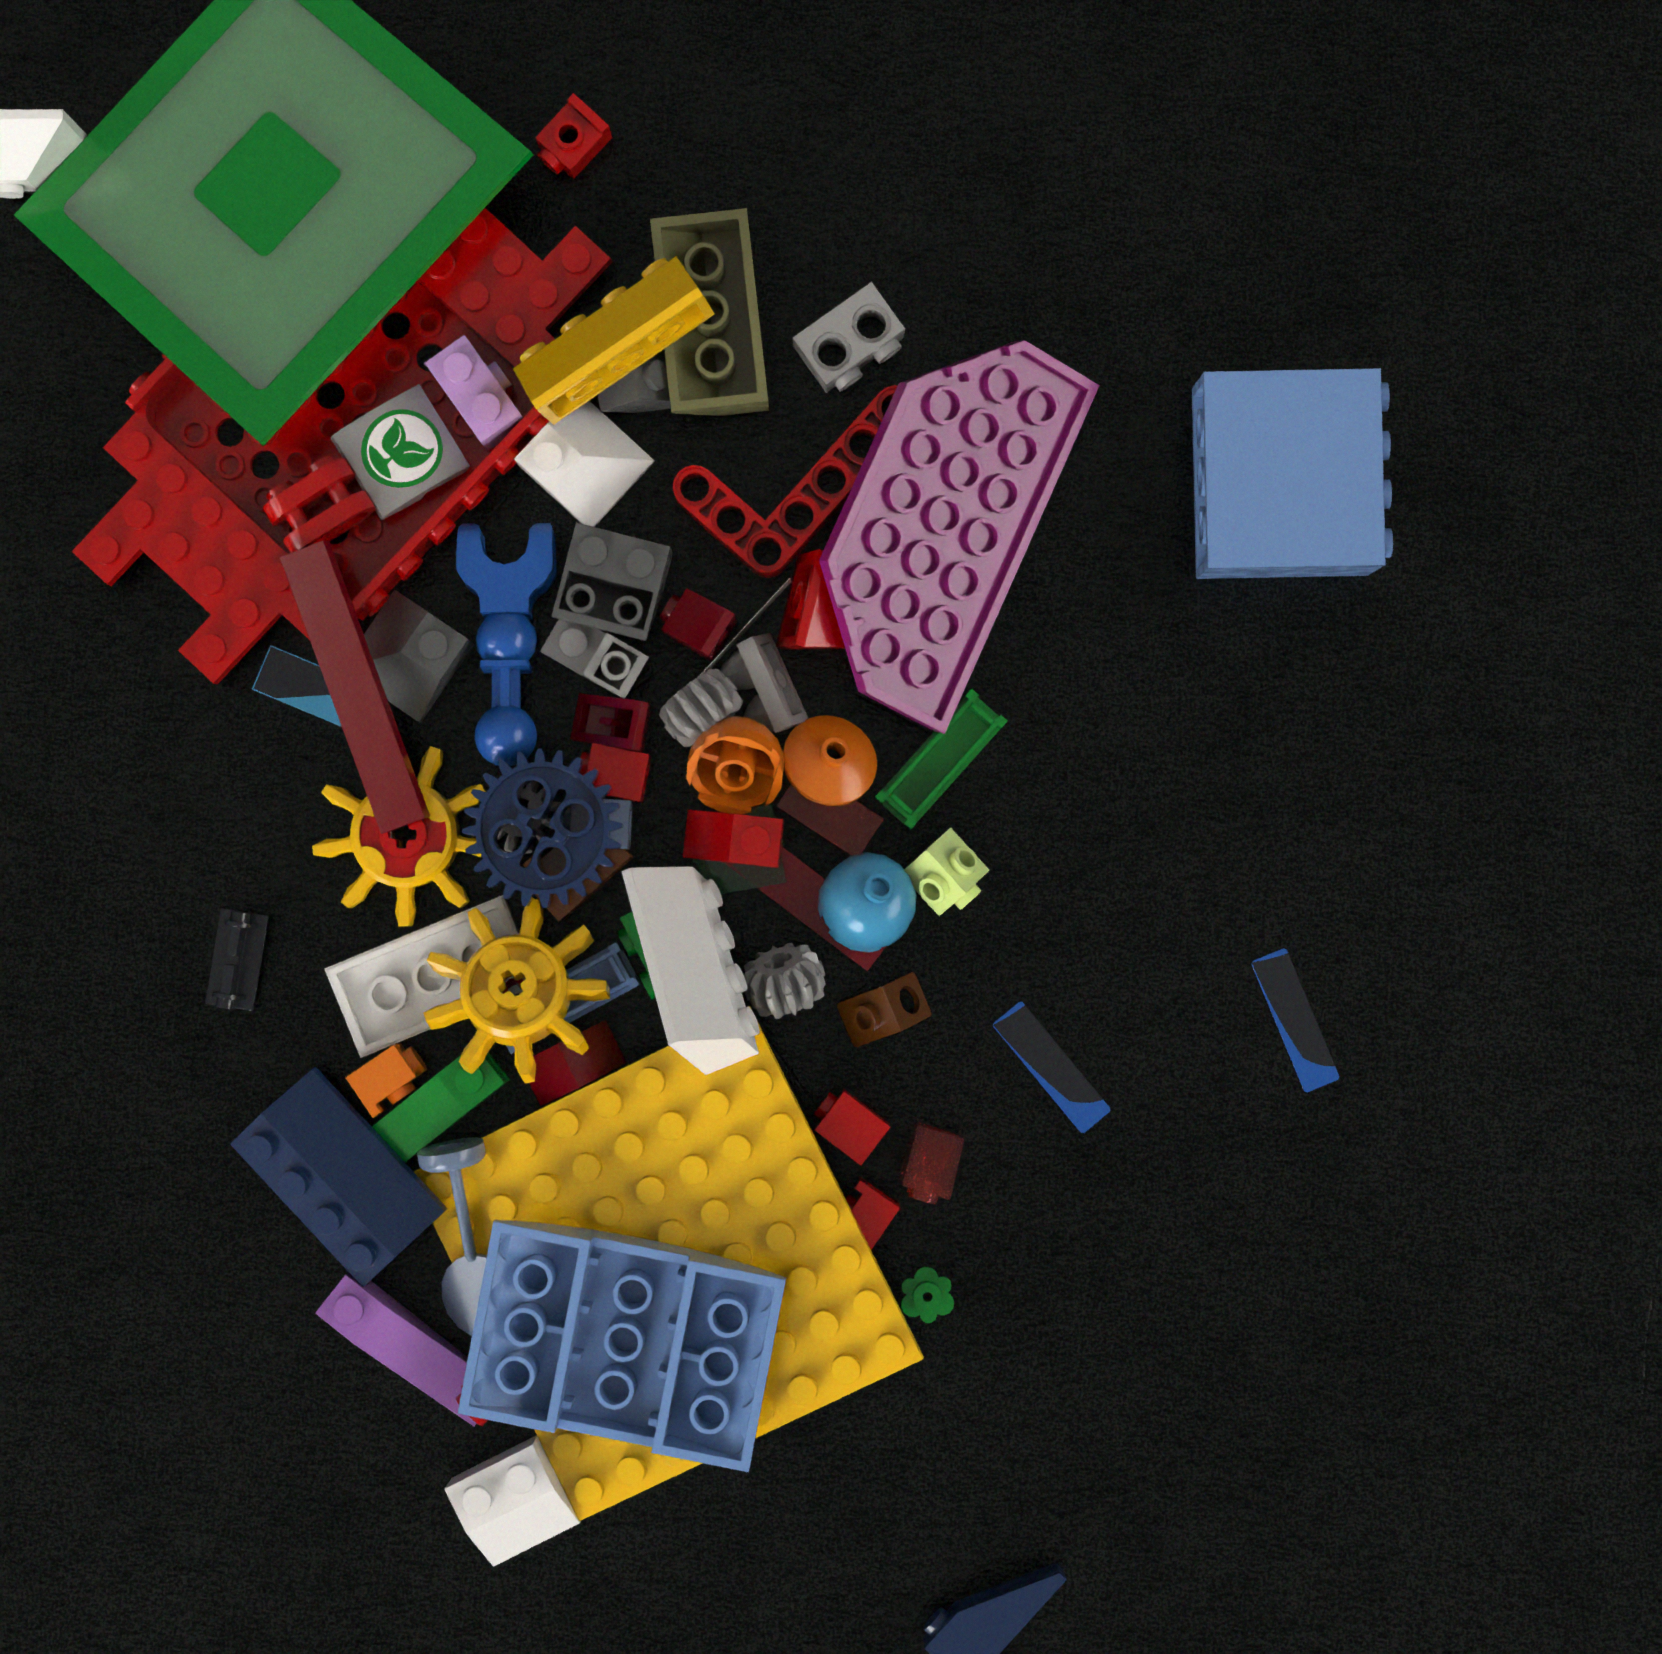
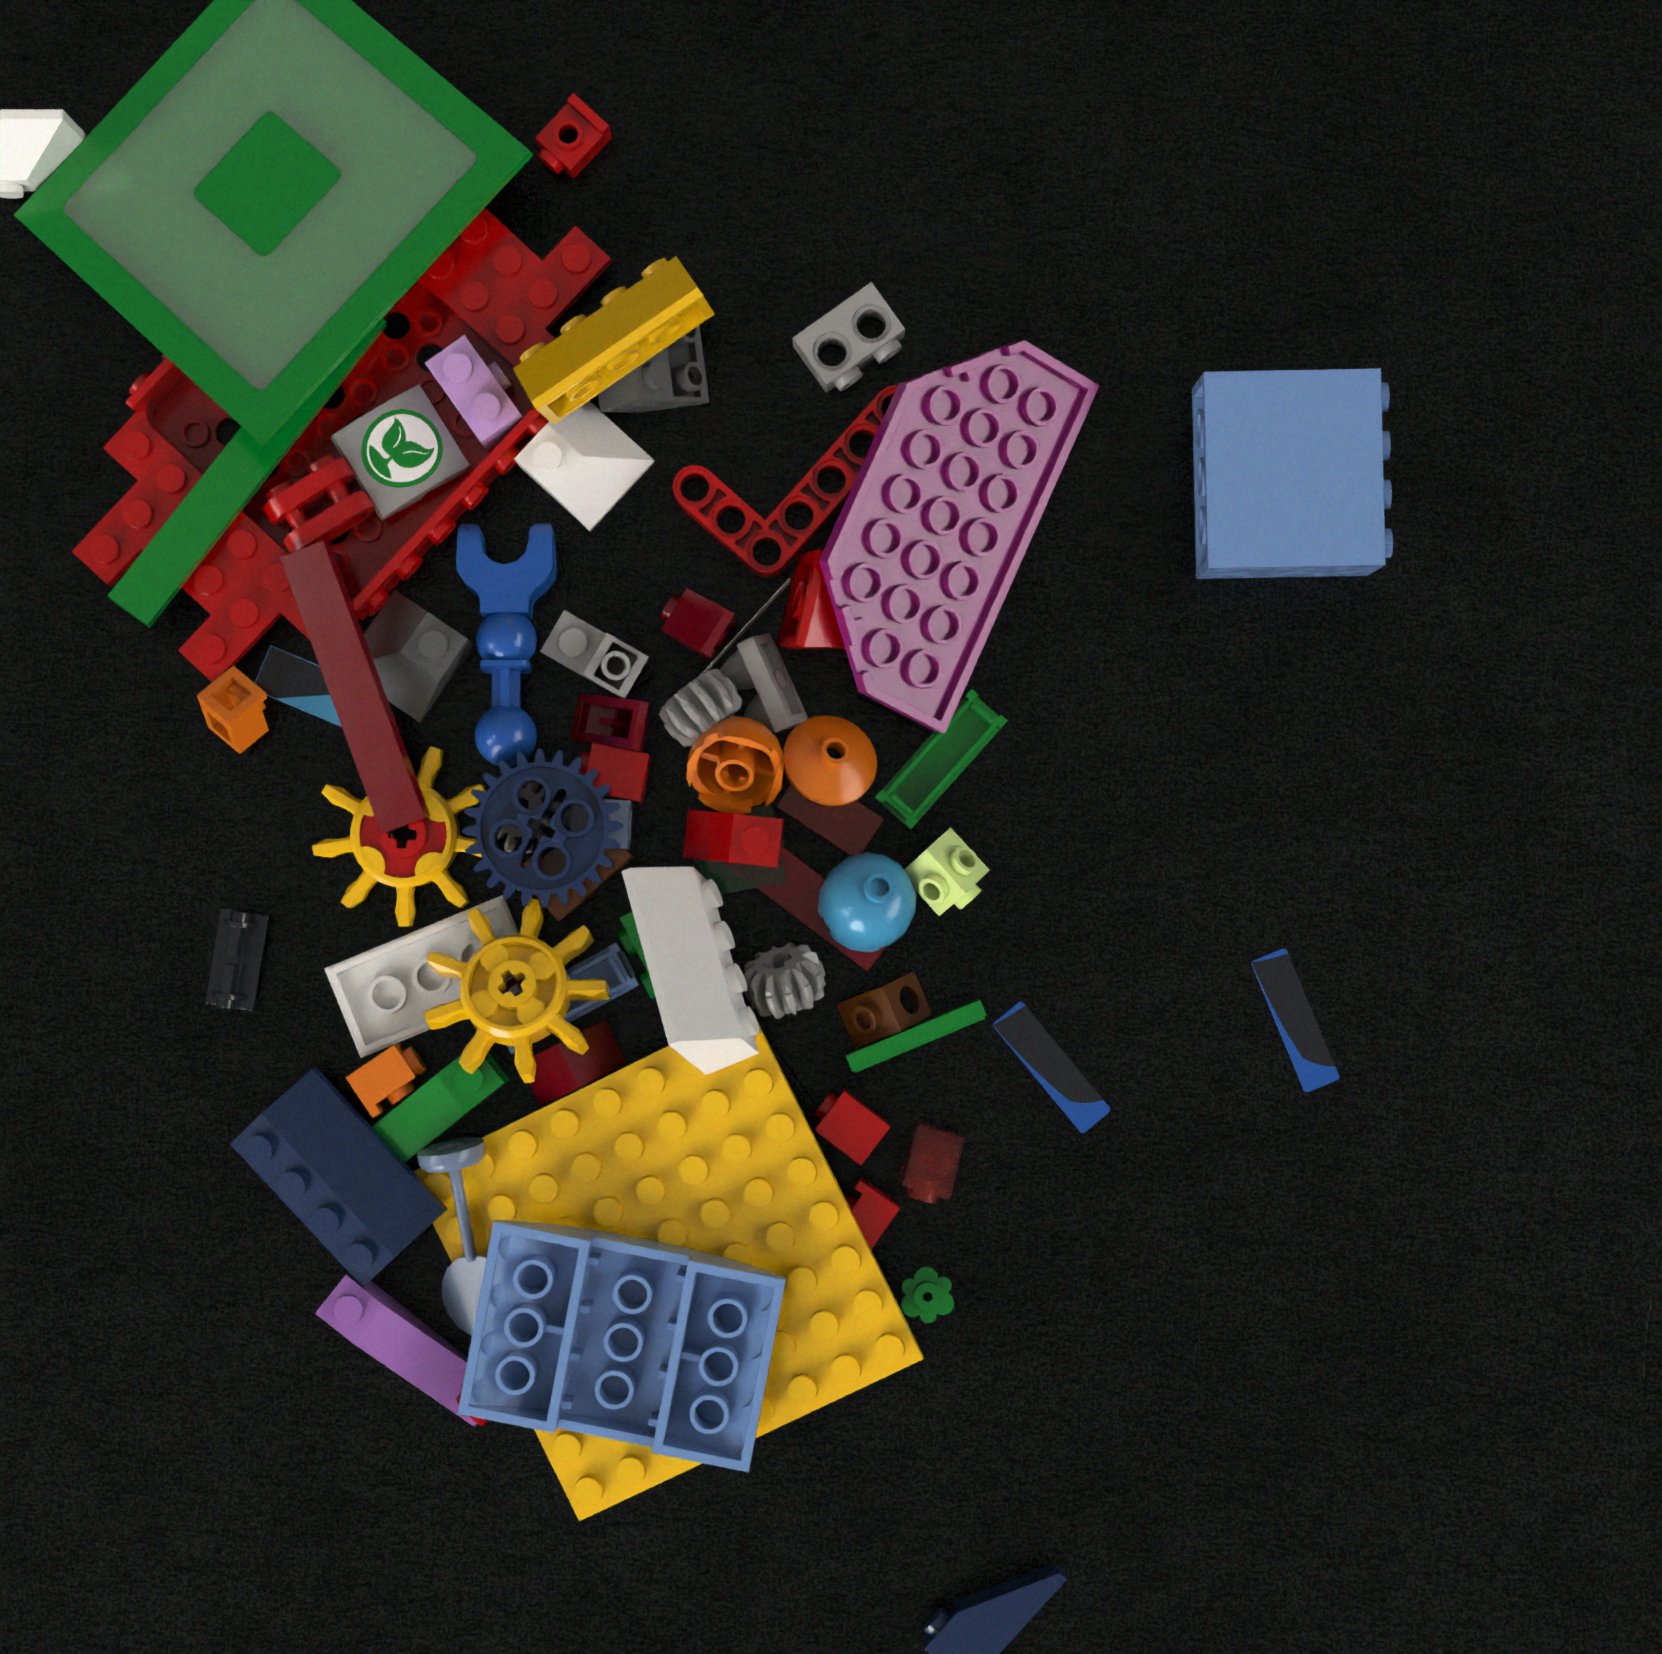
white slope [444,1435,581,1567] -> none
dark grey slope [552,522,673,642] -> none
olive slope [650,208,769,416] -> none
none -> green tile [108,318,387,628]
none -> orange brick [197,665,269,754]
none -> green tile [845,998,987,1073]

